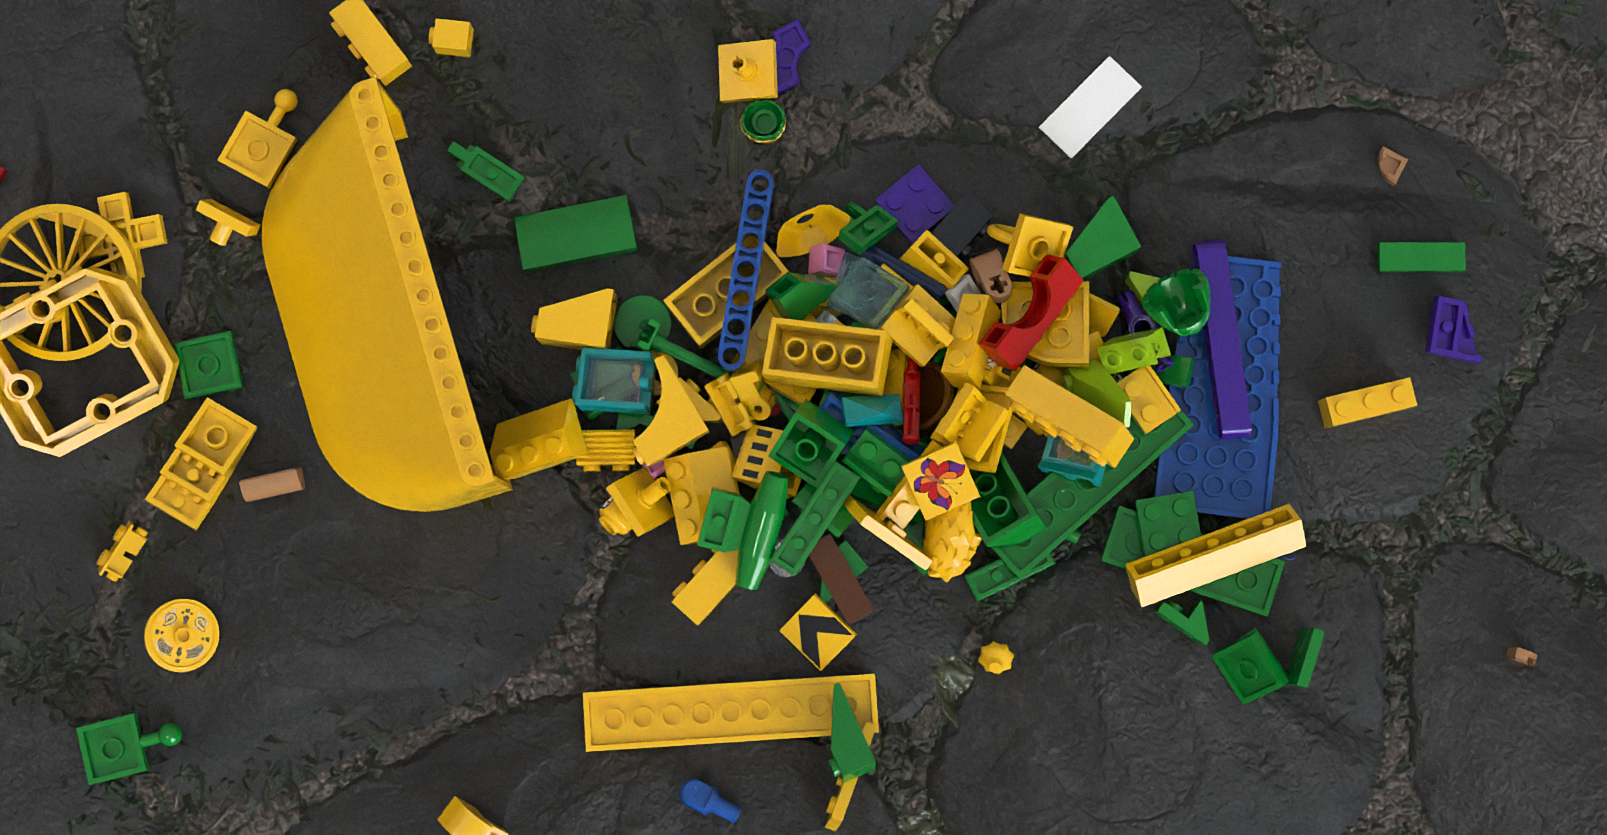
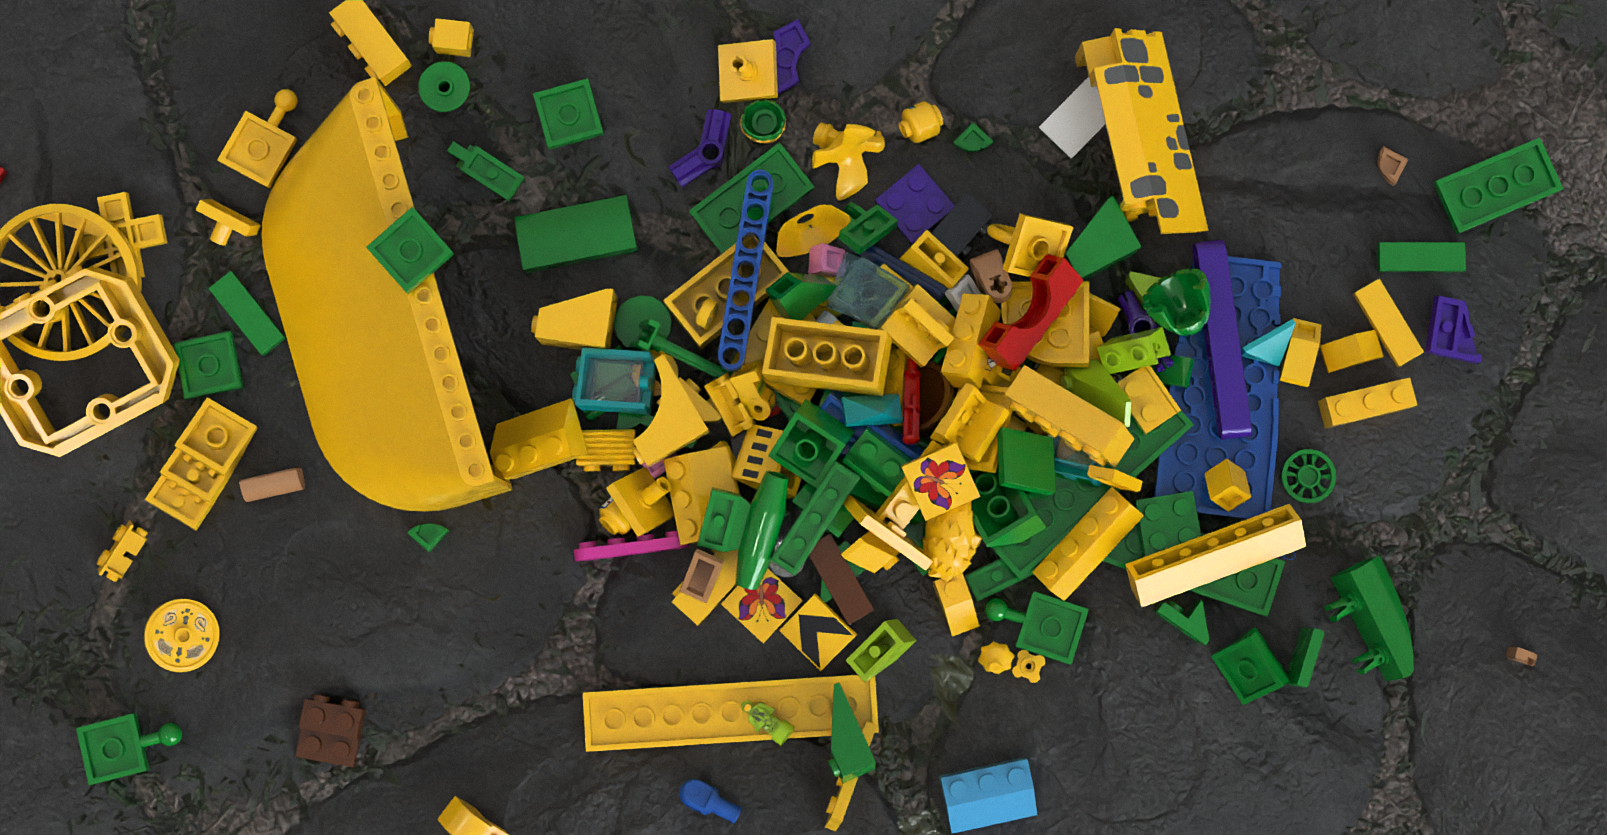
none -> green tile [208,271,286,356]
none -> reddish brown plate [295,694,367,767]
none -> green plate [366,207,454,294]
none -> green tile [407,523,449,552]
none -> green piece [418,61,470,112]
none -> green plate [533,78,604,150]
none -> dark pink plate [573,531,690,562]
none -> dark purple piece [668,109,732,188]
none -> medium nougat slope [680,549,725,603]
none -> green plate [689,142,815,254]
none -> yellow tile [696,298,719,329]
none -> tile [721,569,803,644]
none -> lime piece [741,700,795,746]
none -> yellow animal [812,122,885,201]
none -> yellow slope [841,531,900,573]
none -> lime slope [846,619,917,682]
none -> yellow head [899,101,943,143]
none -> yellow slope [932,573,979,636]
none -> dark azure slope [939,757,1037,834]
none -> green tile [953,123,994,152]
none -> green plate [985,591,1089,665]
none -> green tile [997,427,1056,496]
none -> yellow plate [1012,650,1045,683]
none -> yellow brick [1032,487,1144,601]
none -> yellow panel [1075,28,1209,234]
none -> yellow tile [1087,465,1143,492]
none -> yellow panel [1205,459,1251,512]
none -> teal slope [1241,319,1296,366]
none -> yellow slope [1280,318,1322,387]
none -> green wheel [1280,449,1336,503]
none -> yellow slope [1319,330,1384,373]
none -> green piece [1325,554,1414,682]
none -> yellow tile [1353,279,1424,368]
none -> green plate [1433,137,1563,235]

